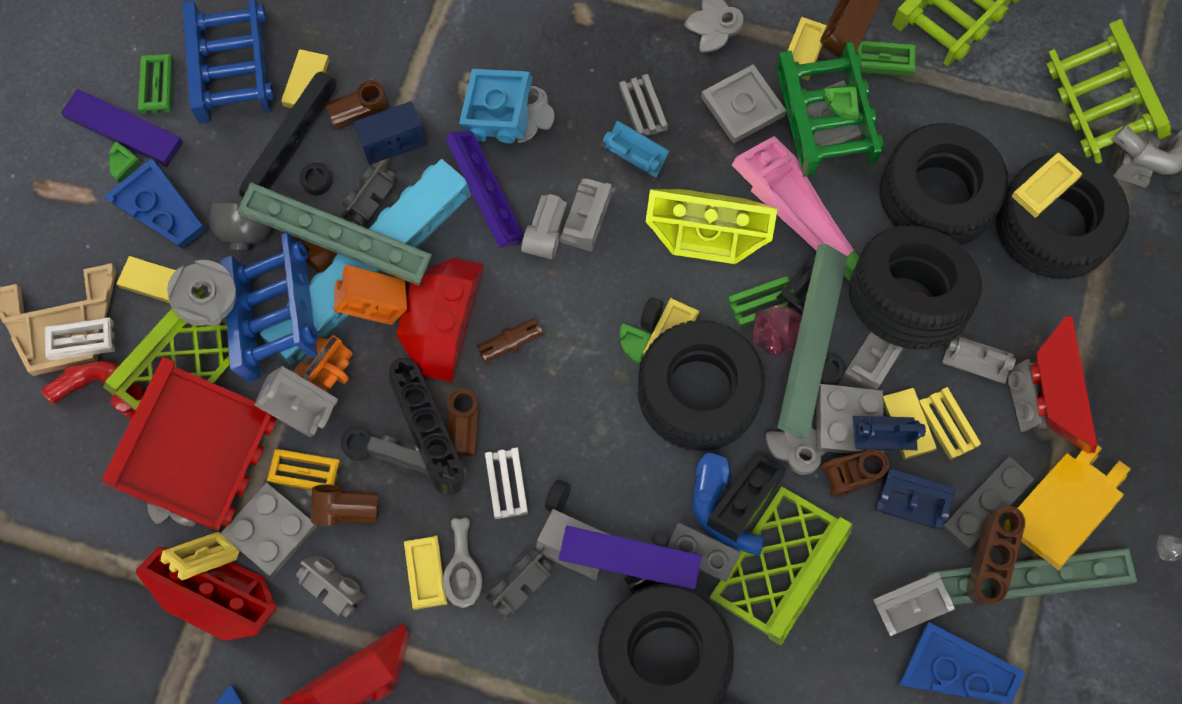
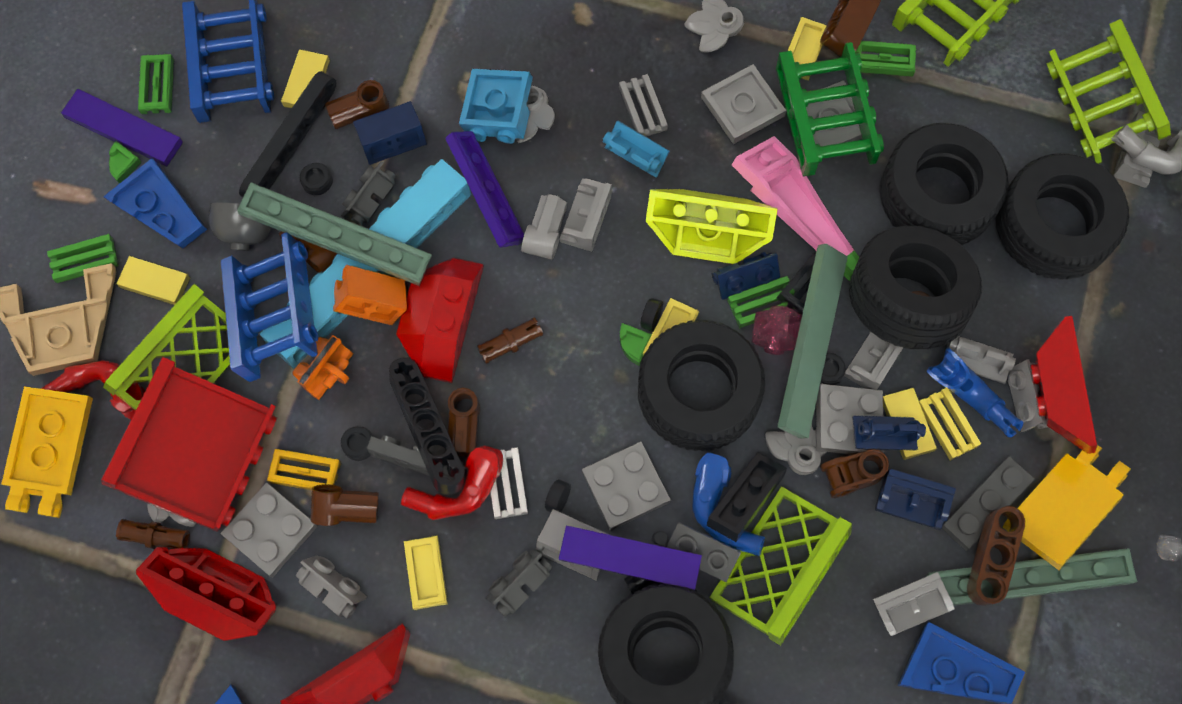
white tile [45,318,115,361] -> none
light yellow tile [160,532,239,580] -> none
light grey plate [167,260,237,326] -> none
light grey hinge [254,366,338,437] -> none
light grey piece [443,517,483,608] -> none
bright green tile [823,87,859,120] -> none
light yellow tile [1012,152,1082,218] -> none
none -> yellow tile [1,386,93,518]
none -> bright green tile [47,234,119,283]
none -> reddish brown pin [116,519,190,549]
none -> red piece [401,445,503,520]
none -> light grey plate [582,442,671,531]
none -> dark blue hinge [712,252,780,300]
none -> blue piece [926,348,1024,437]

